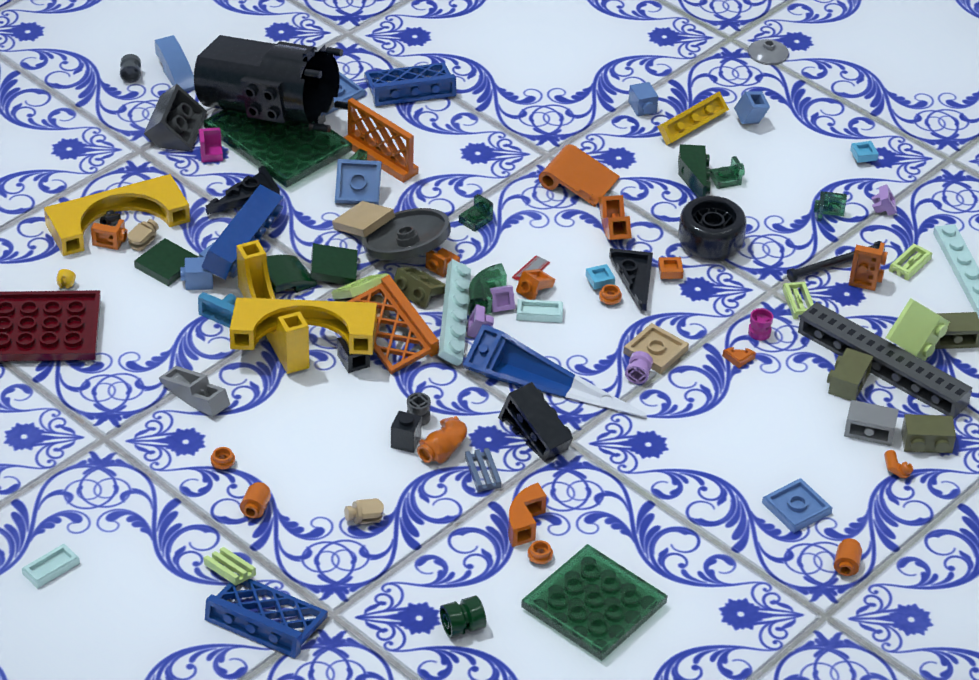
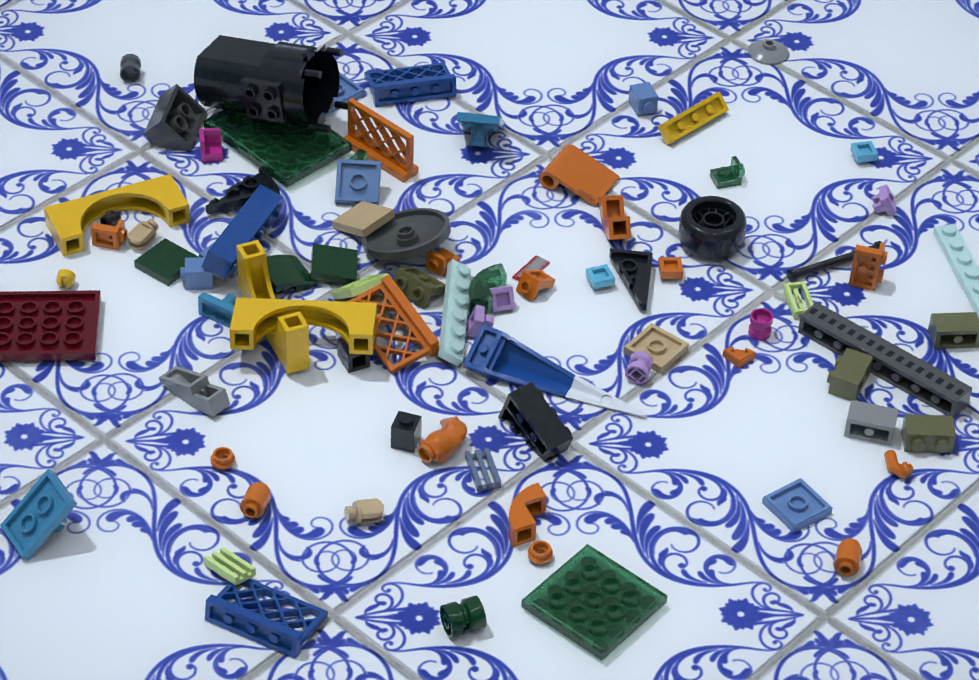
light aqua tile [22,544,80,589] -> none
medium blue slope [155,35,195,92] -> none
dark grey wheel [407,392,431,426] -> none
bracket [459,194,493,232] -> none
light aqua tile [516,299,563,323] -> none
orange plate [599,284,622,305] -> none
dark green slope [678,144,711,198] -> none
medium blue brick [734,91,770,124] -> none
bracket [814,191,847,221] -> none
yellowish green slope [885,298,950,361] -> none
yellowish green tile [889,244,933,281] -> none
none -> dark azure plate [0,469,77,560]
none -> dark azure plate [456,112,505,147]

